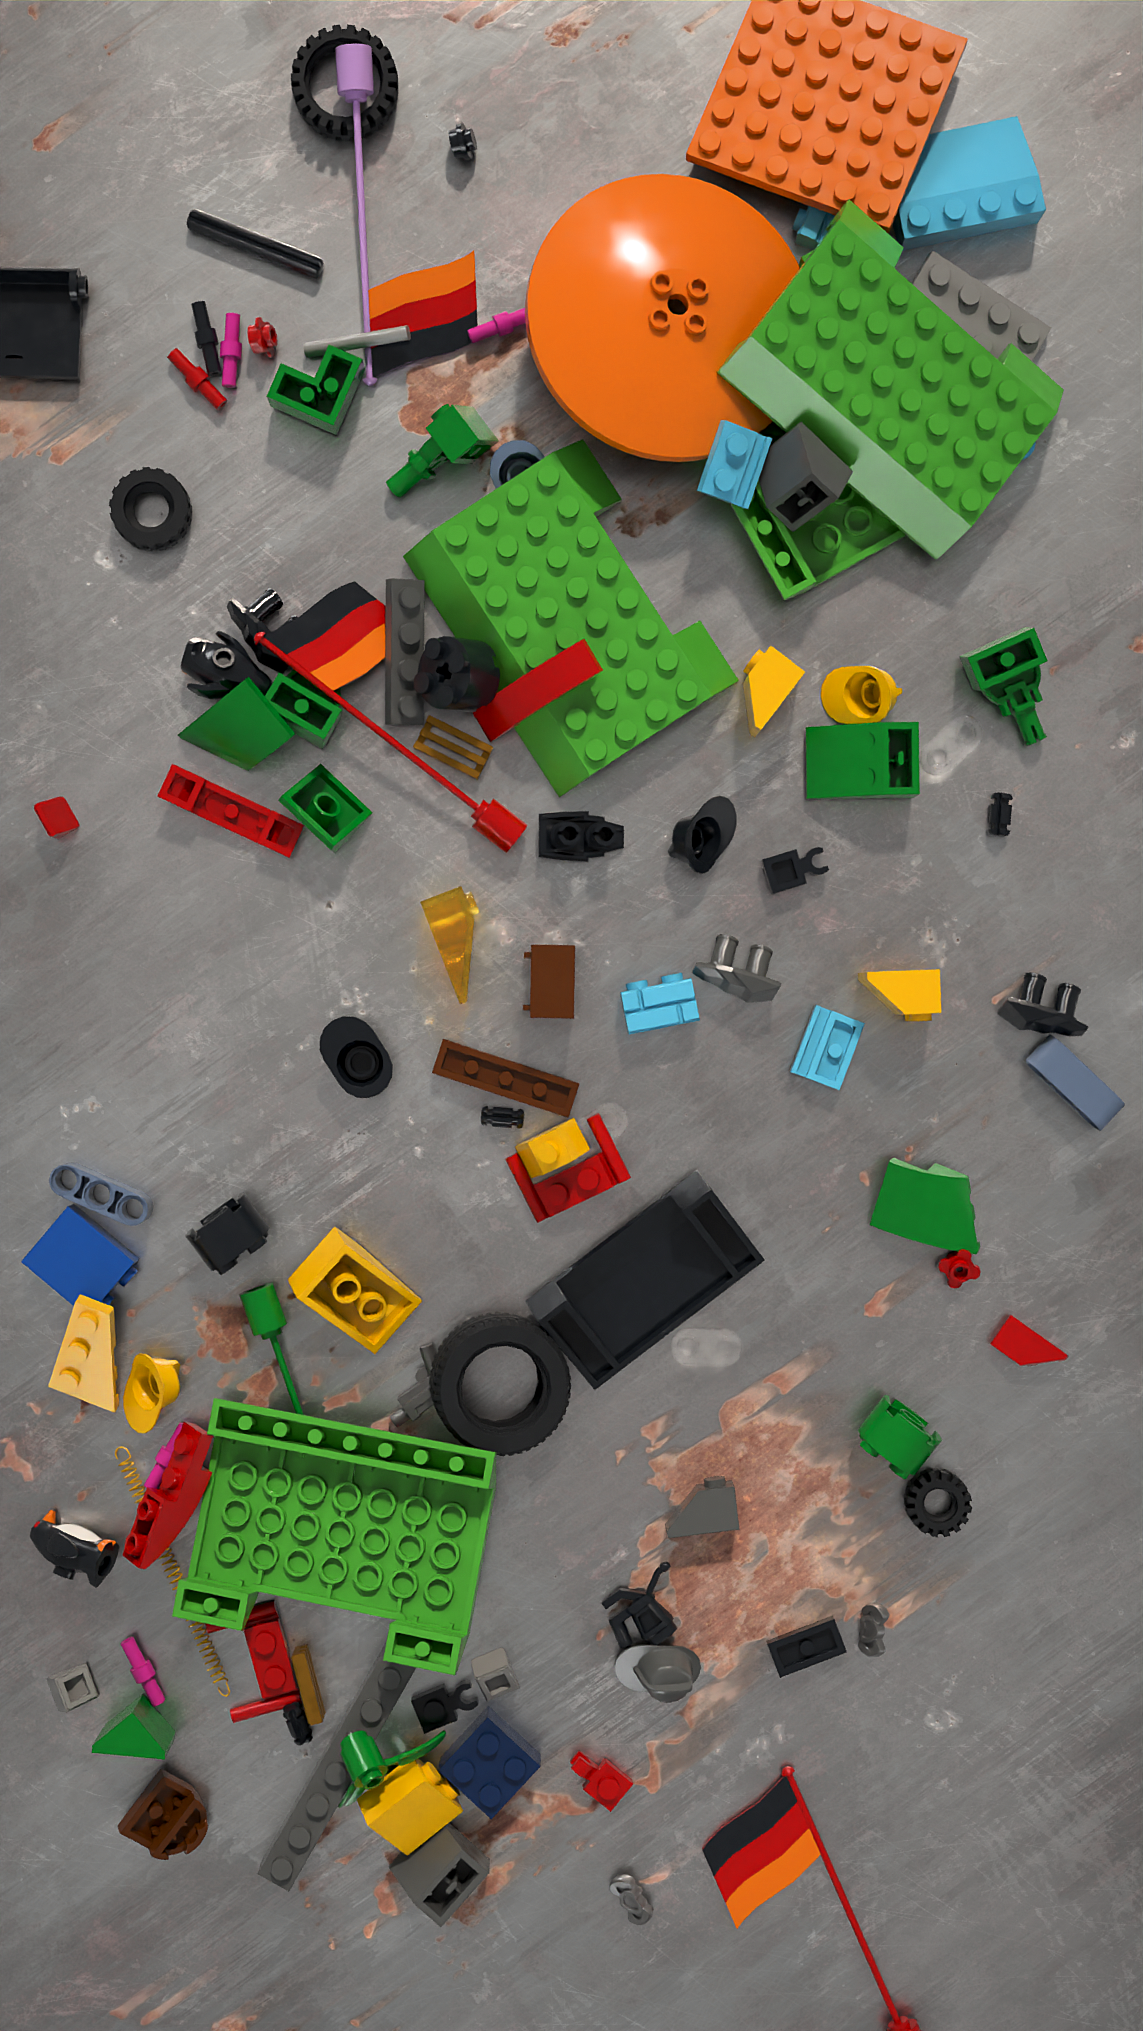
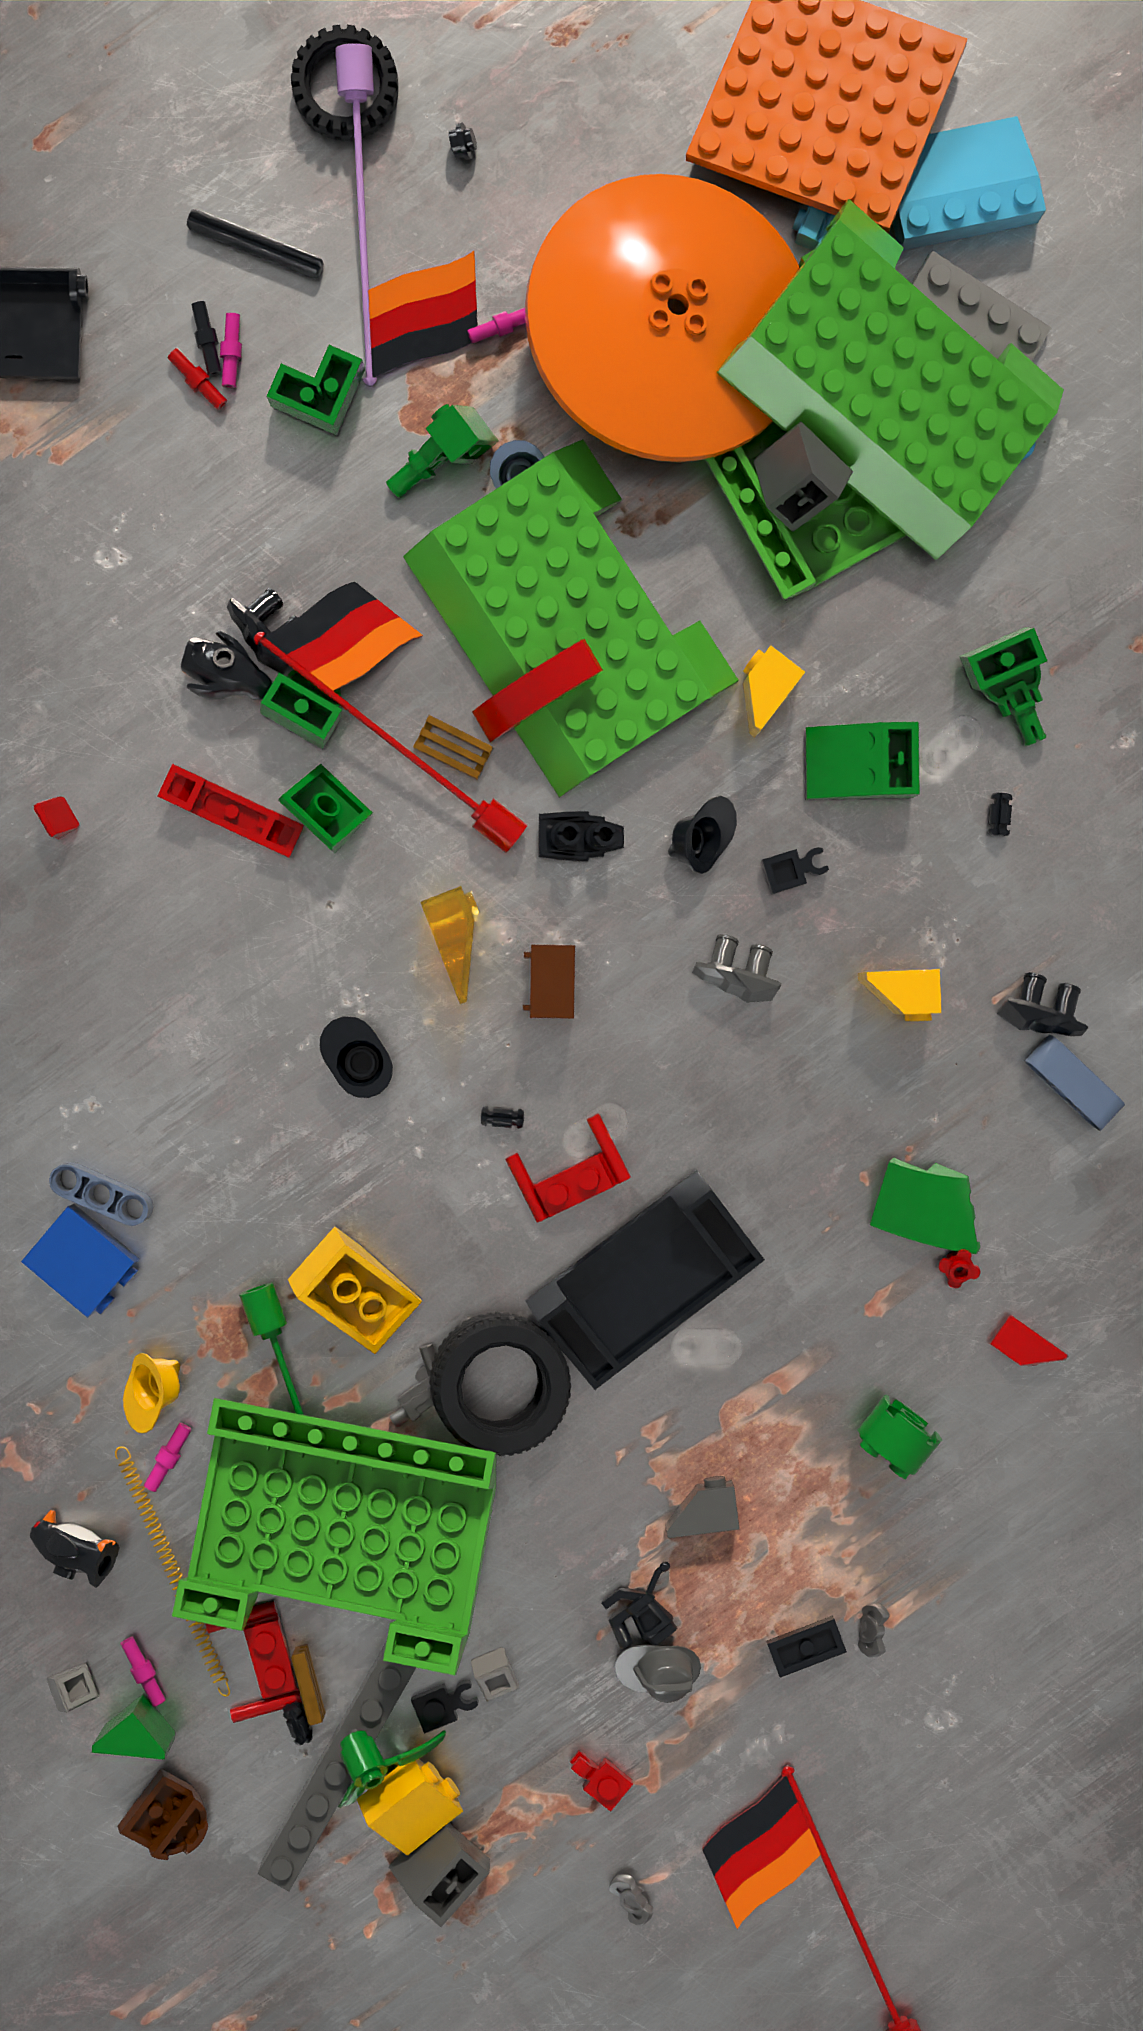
yellow wing [48,1294,119,1413] -> none
black tyre [109,467,192,552] -> none
red slope [122,1422,213,1570] -> none
green slope [178,677,295,771] -> none
black brick [185,1192,270,1275] -> none
red plate [247,317,278,358] -> none
light grey bar [303,325,411,358] -> none
dark grey plate [385,578,424,725] -> none
black brick [414,636,500,713] -> none
reddish brown plate [432,1039,580,1118] -> none
dark blue brick [438,1706,541,1820] -> none
yellow slope [515,1118,590,1178] -> none
medium azure brick [620,973,700,1035] -> none
medium azure plate [697,420,773,509] -> none
medium azure plate [790,1005,865,1090] -> none
yellow piece [821,666,902,724] -> none
black tyre [904,1468,972,1537] -> none

